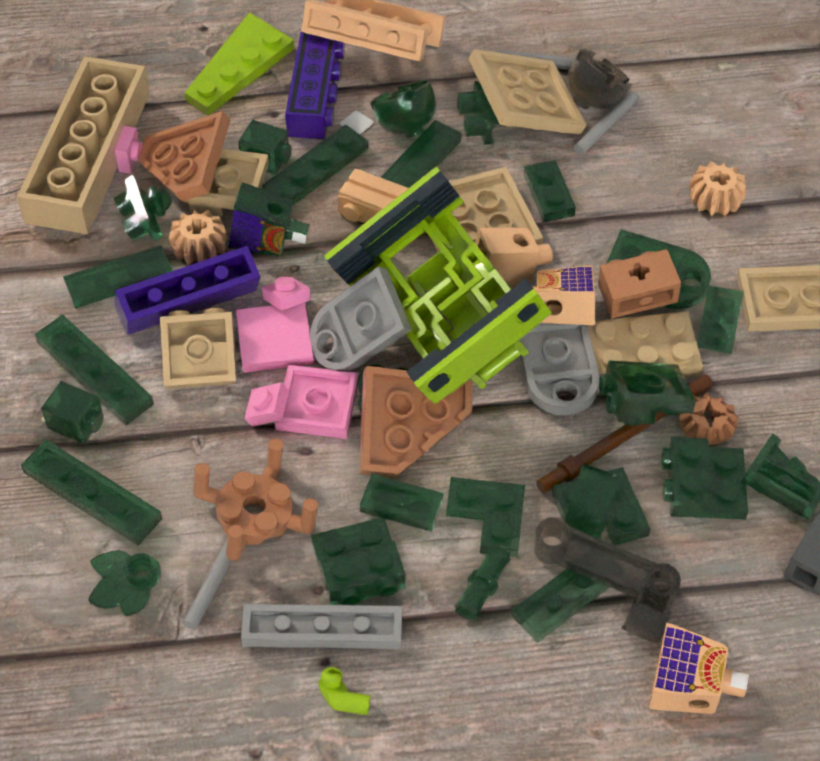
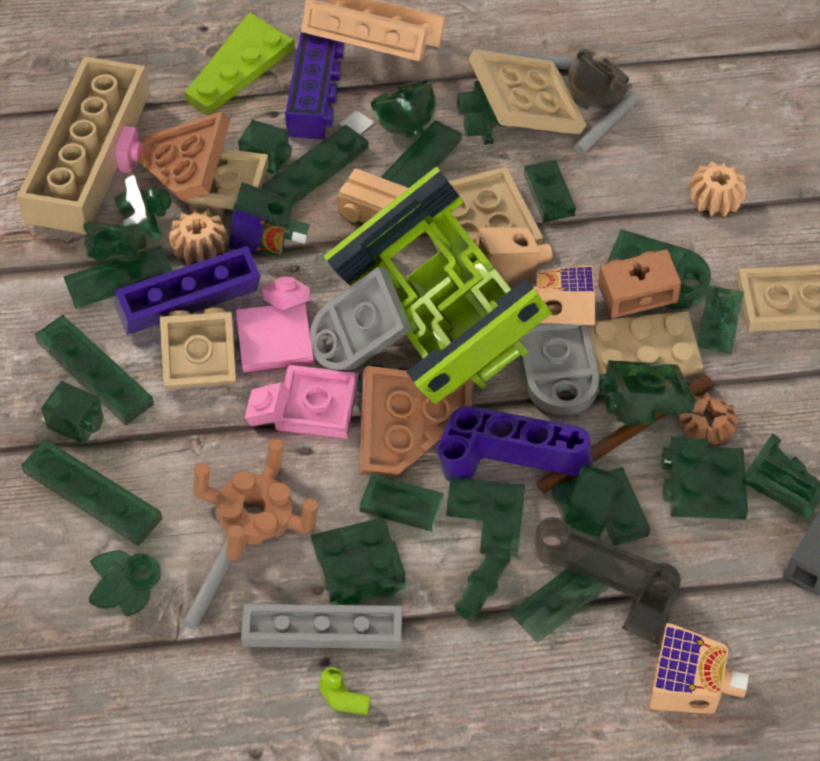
none -> clear green hips [83,221,147,262]
none -> dark purple beam [437,406,593,484]

